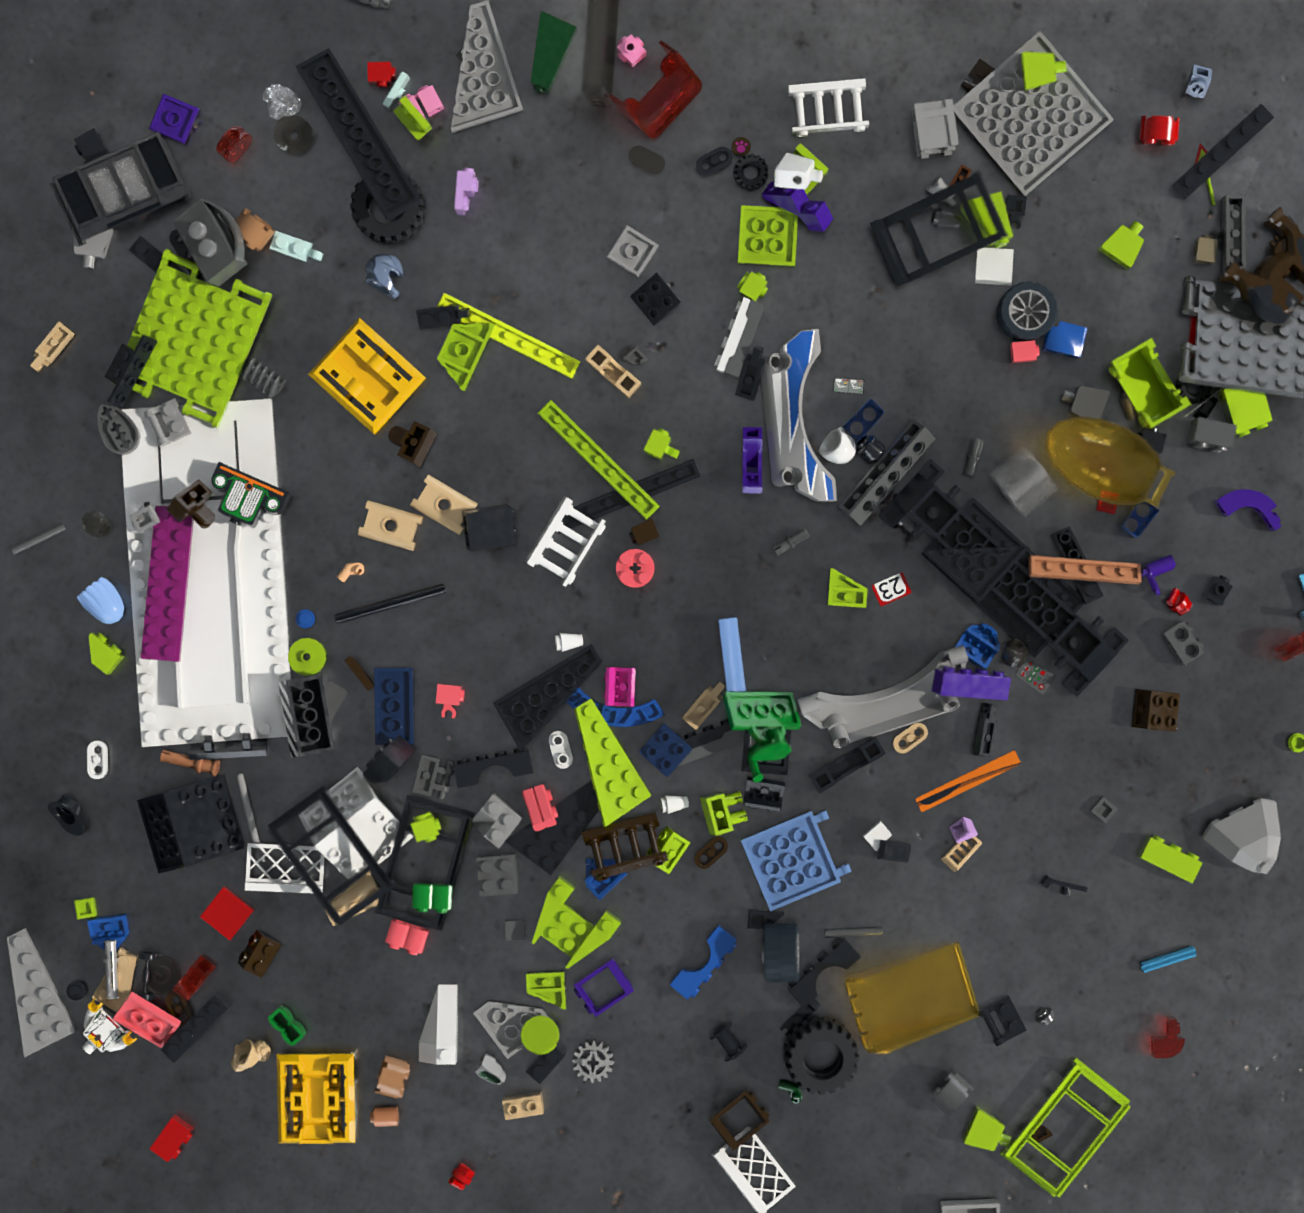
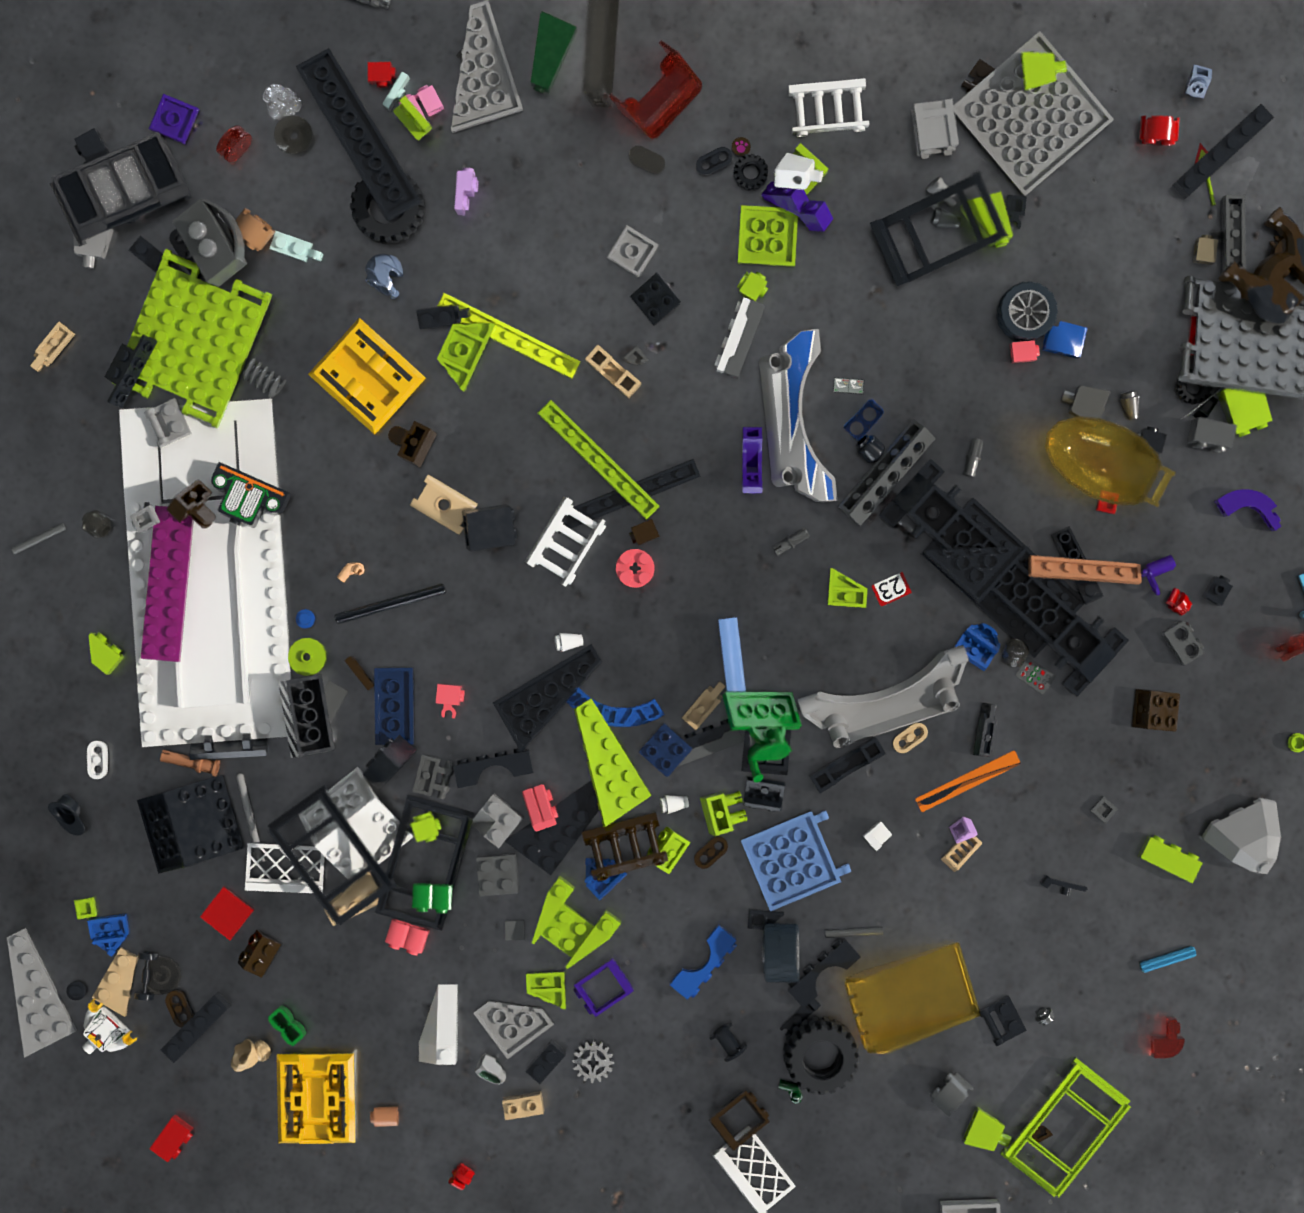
light blue hair [77,577,124,624] -> none
dark grey piece [97,403,140,455] -> none
light grey pin [103,940,119,999] -> none
coral plate [113,992,181,1048] -> none
clear red brick [173,956,216,1001] -> none
tan piece [358,500,423,551] -> none
medium nougat brick [374,1055,410,1099] -> none
lime tile [521,1016,560,1055] -> none
white plate [549,731,573,769] -> none
dark pink bracket [604,667,635,707] -> none
bright pink brick [617,34,647,68] -> none
lime brick [644,428,680,461] -> none
black hinge [735,345,765,401] -> none
white piece [819,427,857,464] -> none
black tile [877,840,911,863] -> none
dark purple brick [931,666,1011,700] -> none
reddish brown piece [950,165,972,186] -> none
white sticker [975,247,1014,286] -> none
light grey piece [990,448,1058,516] -> none
lime torso [1098,221,1144,270] -> none
lime windscreen [1108,338,1191,429] -> none
blue piece [1119,497,1160,538] -> none

